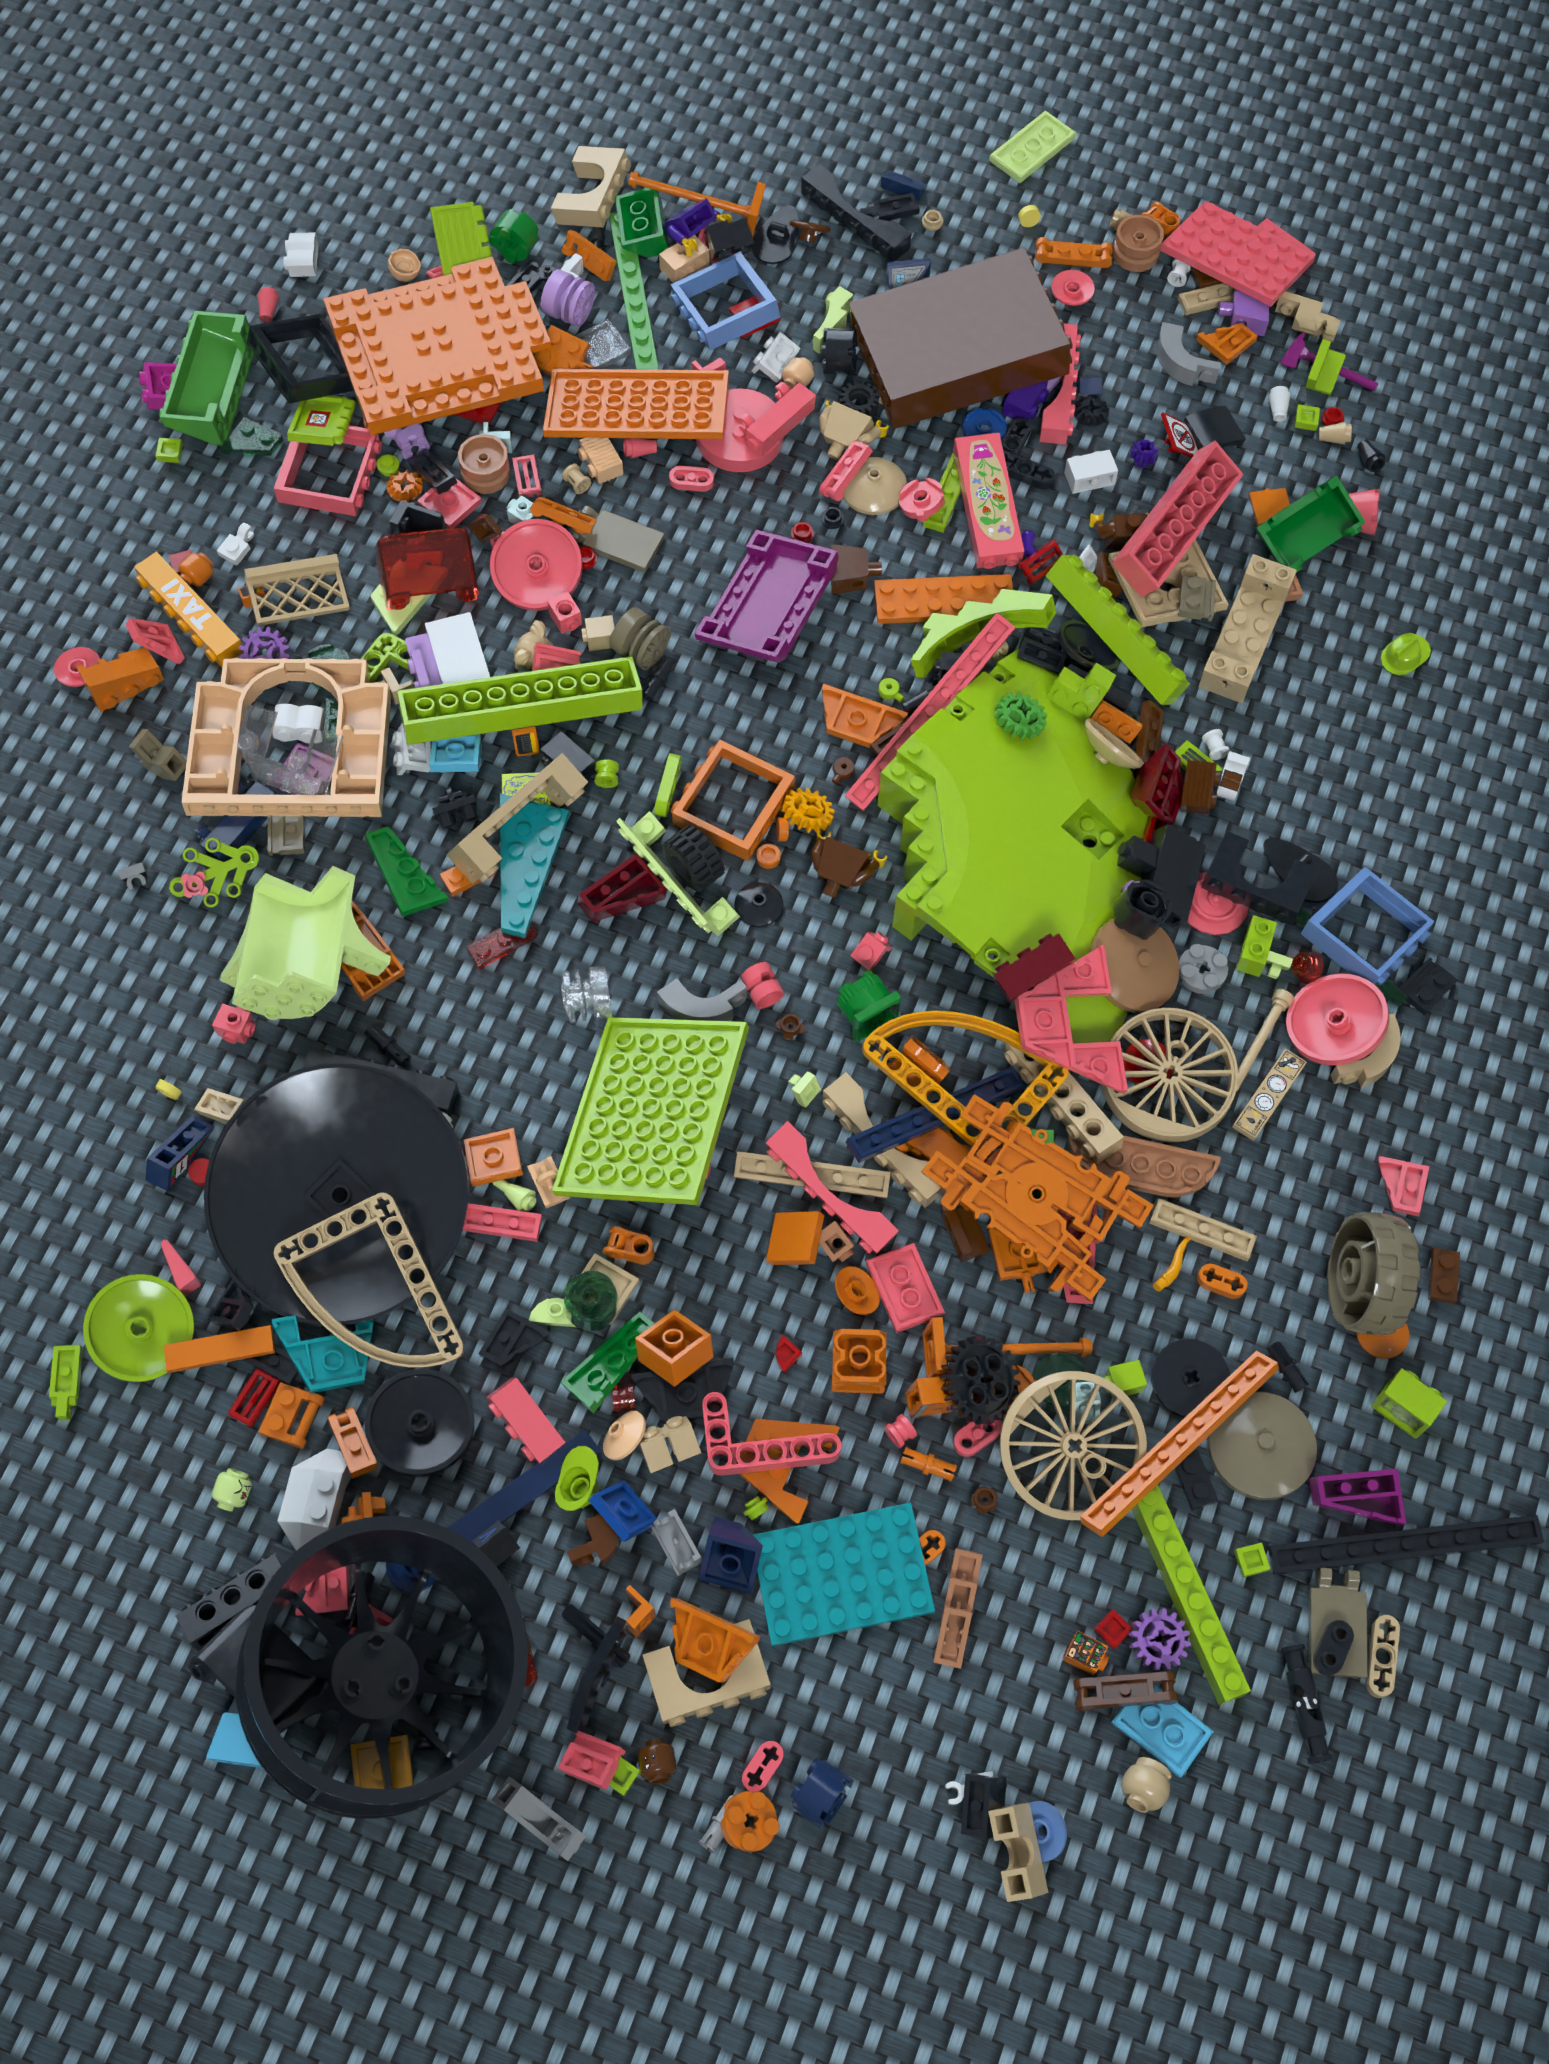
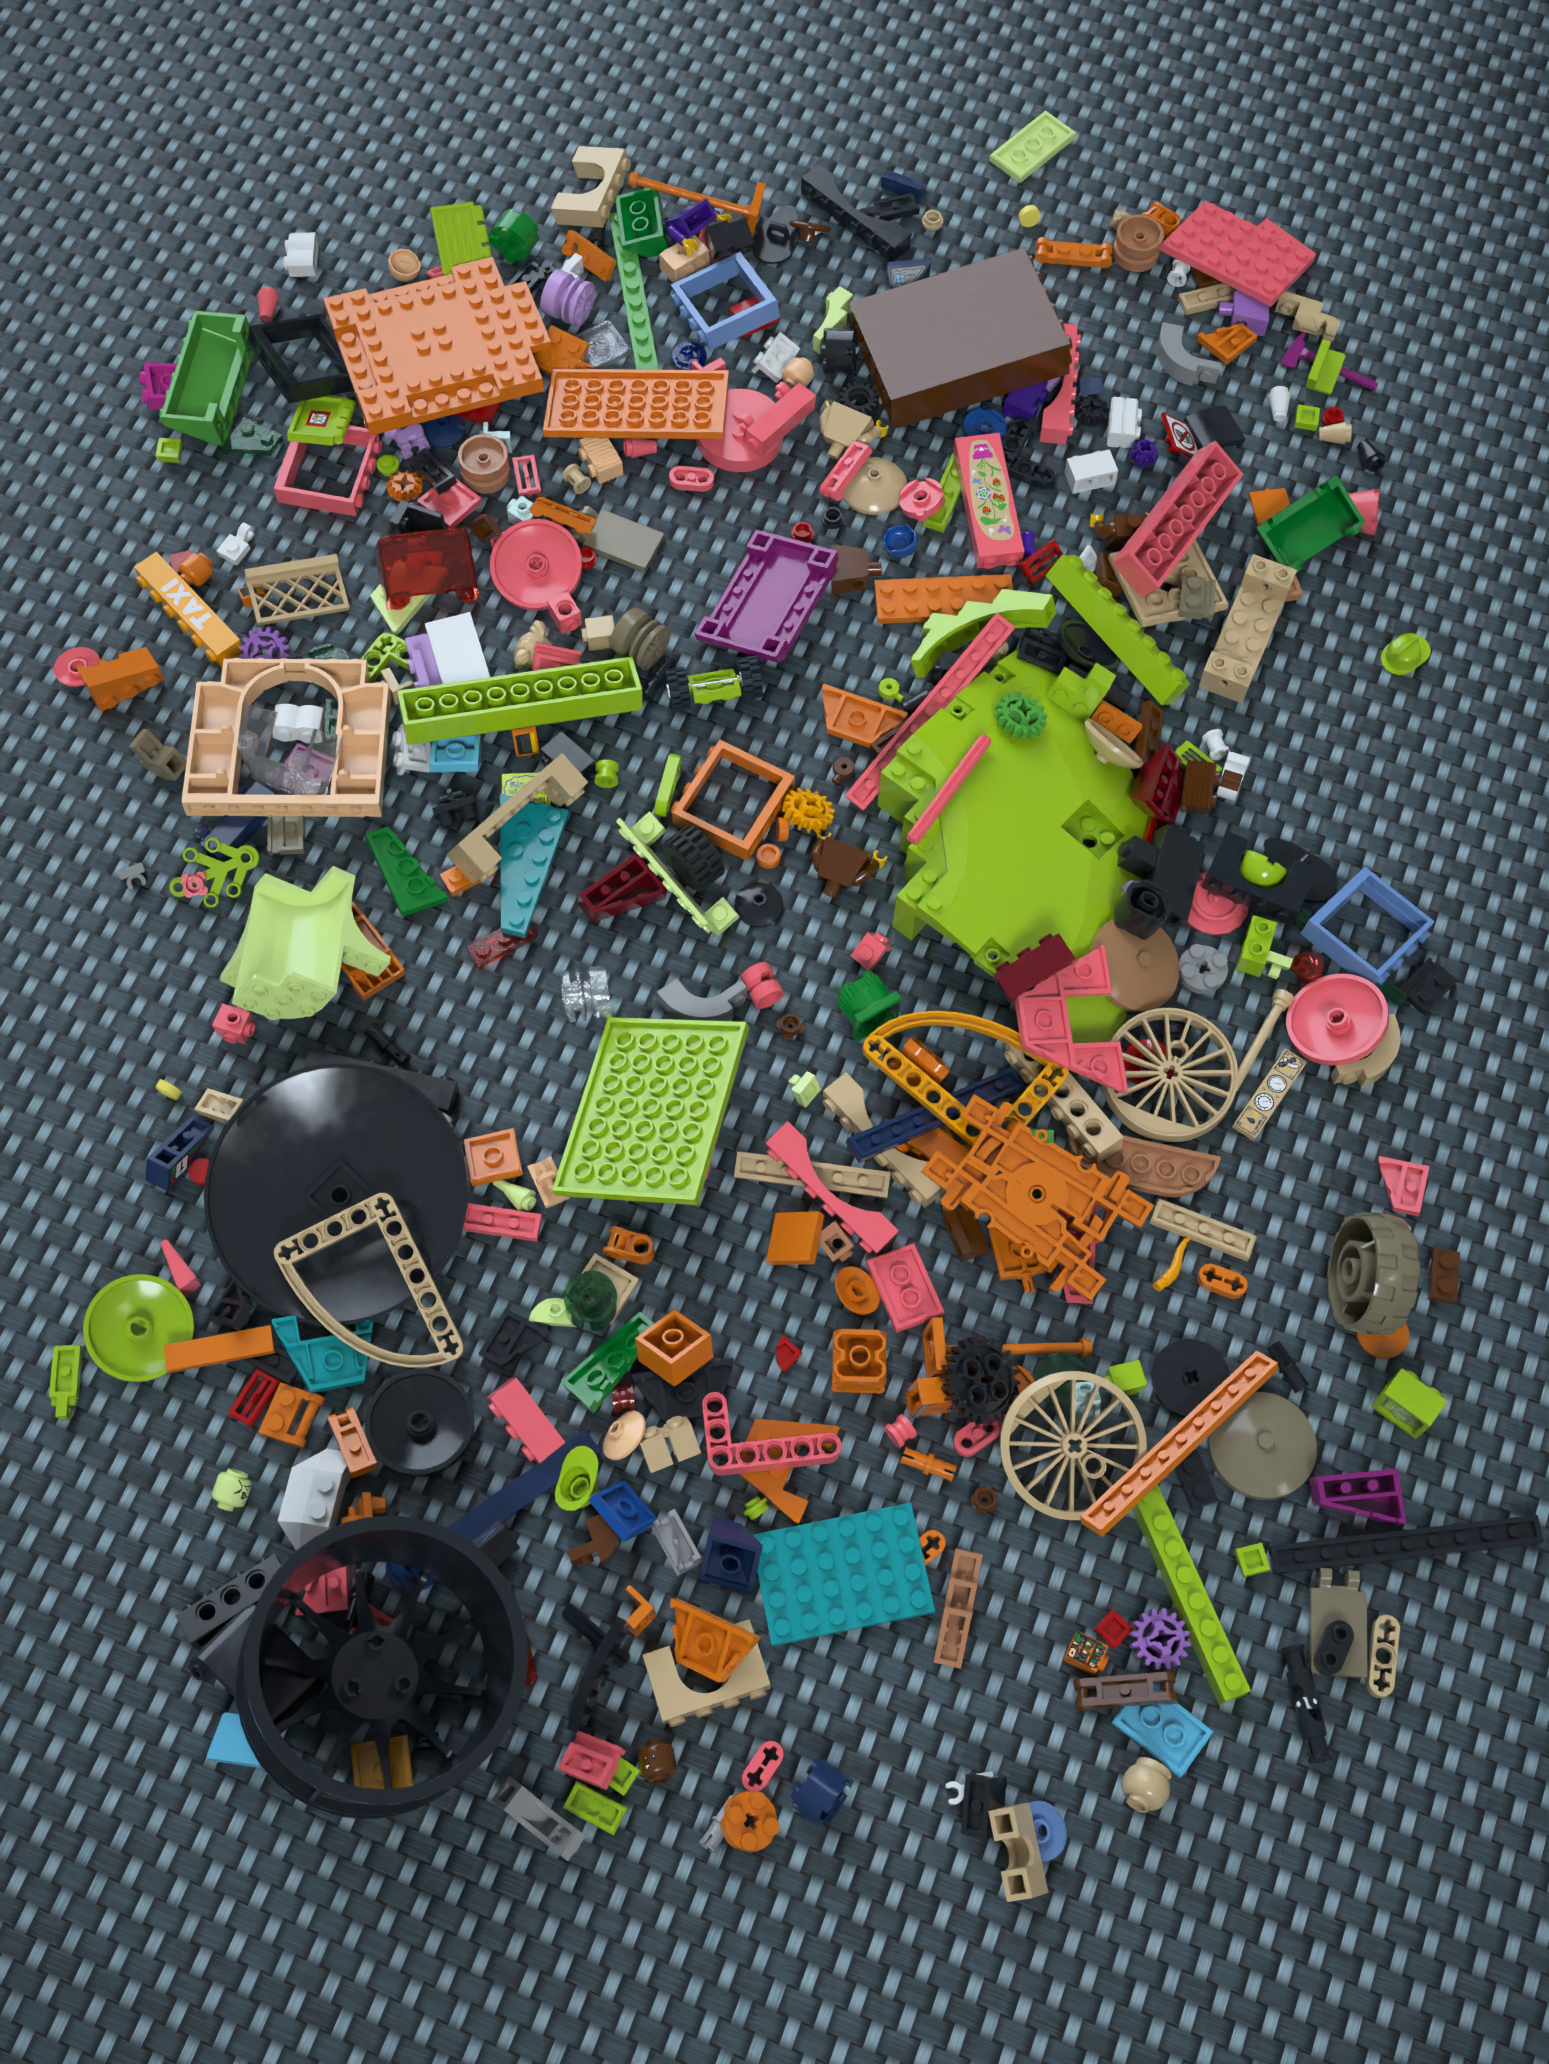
coral wing [125,618,185,664] -> none
coral dish [1051,270,1095,306] -> none
none -> dark blue dish [422,414,466,448]
none -> lime plate [563,1781,627,1836]
none -> plate [665,655,763,712]
none -> clear blue gear [672,342,707,370]
none -> blue hair [883,524,918,558]
none -> coral axle [907,734,991,845]
none -> white brick [1107,397,1142,449]
none -> lime cylinder [1240,850,1288,889]

